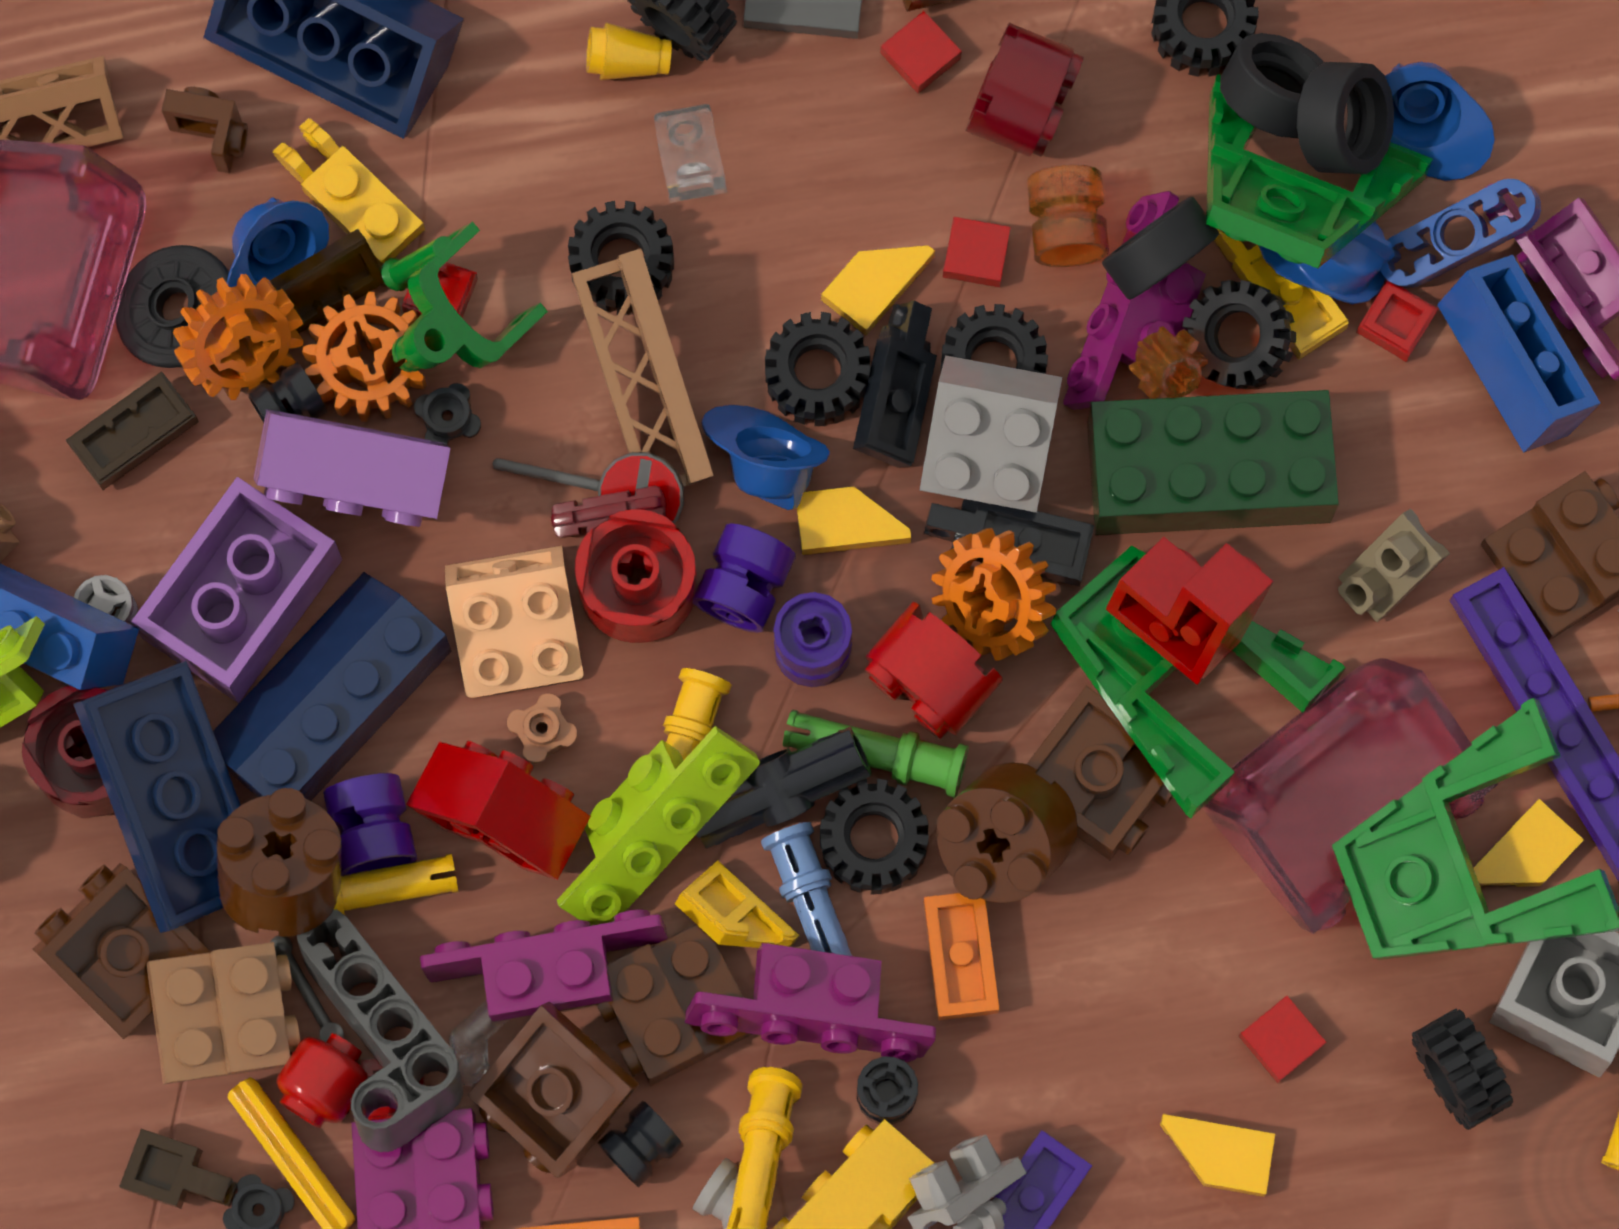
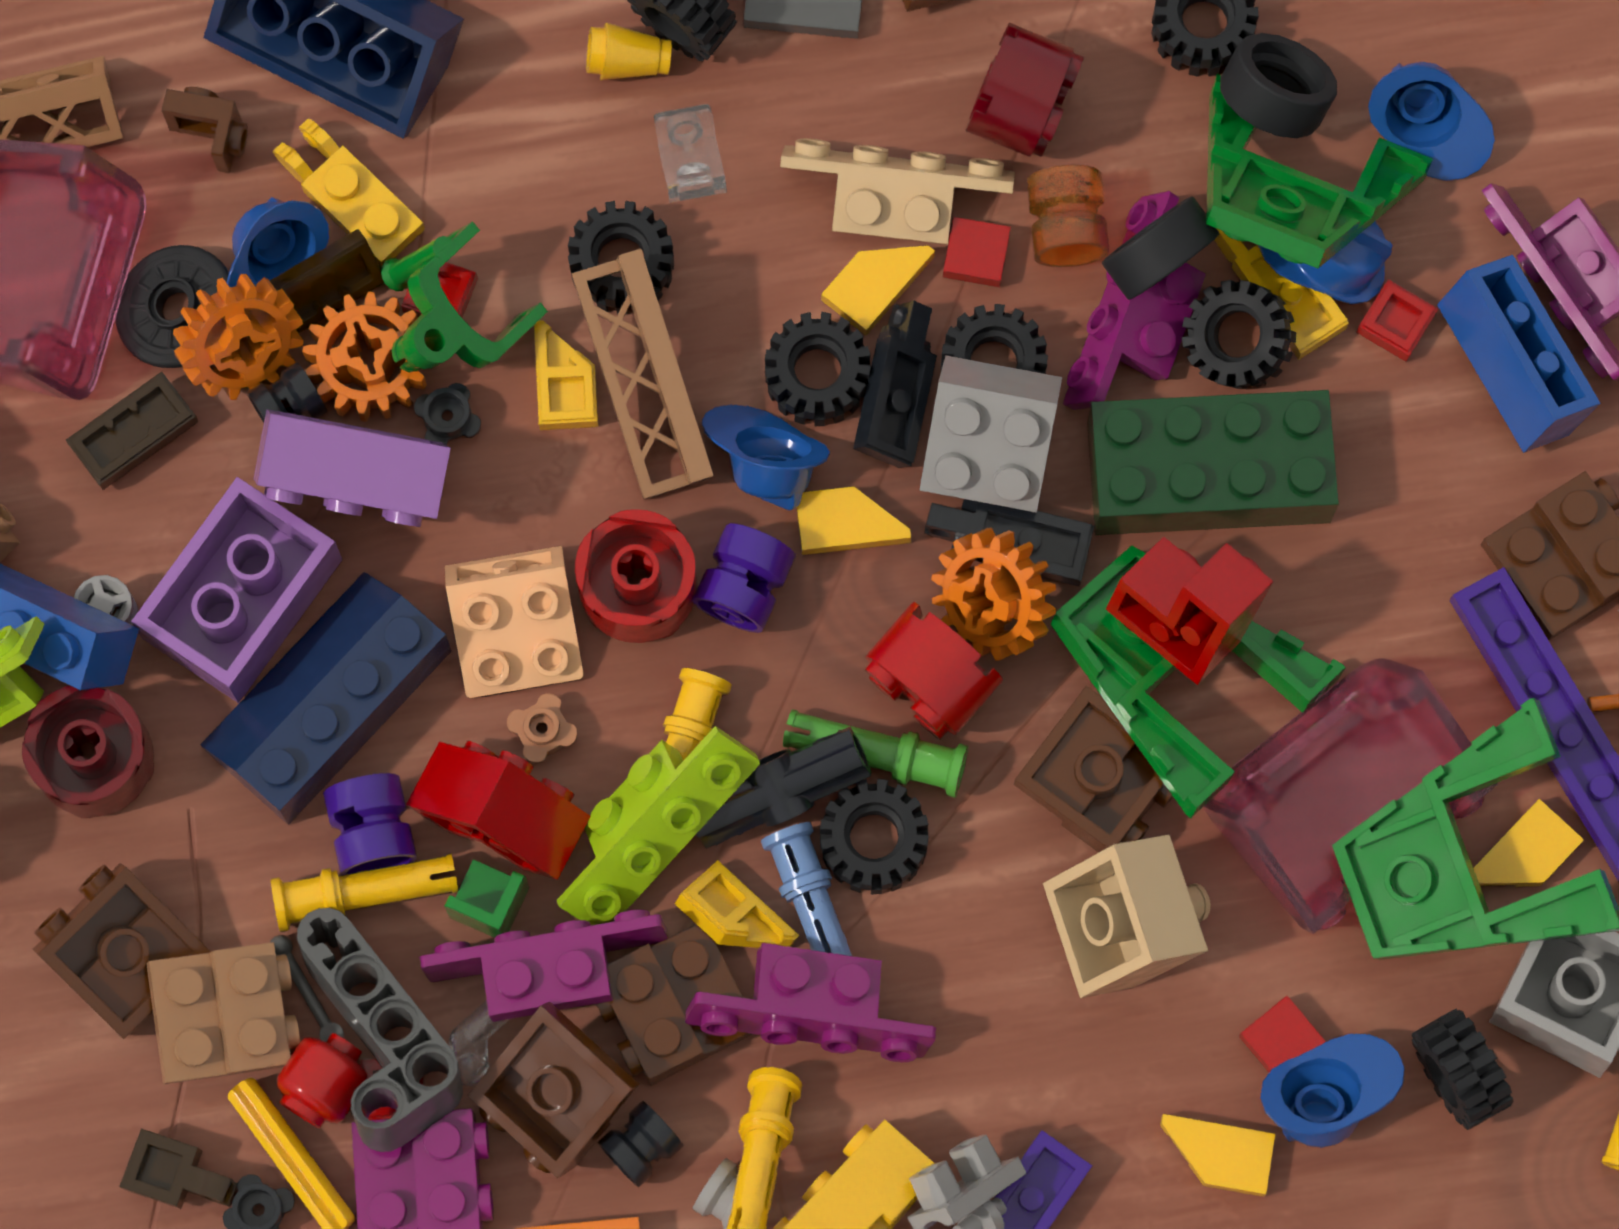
dark blue tile [74,661,241,933] -> none
reddish brown brick [217,788,341,937] -> none
piece [492,452,684,524] -> none
dark red axle [551,485,667,538] -> none
dark purple wheel [774,592,852,688] -> none
black wheel [857,1056,918,1125] -> none
red tile [880,11,962,94] -> none
orange plate [923,893,1000,1021] -> none
reddish brown brick [936,762,1078,903] -> none
clear orange gear [1129,326,1208,399] -> none
black tyre [1297,62,1394,174] -> none
dark tan hips [1338,509,1450,622] -> none
blue beam [1380,179,1541,288] -> none
none -> green panel [444,860,529,938]
none -> yellow tile [534,320,599,430]
none -> tan bracket [780,138,1015,244]
none -> tan brick [1043,835,1211,998]
none -> blue piece [1260,1034,1405,1148]

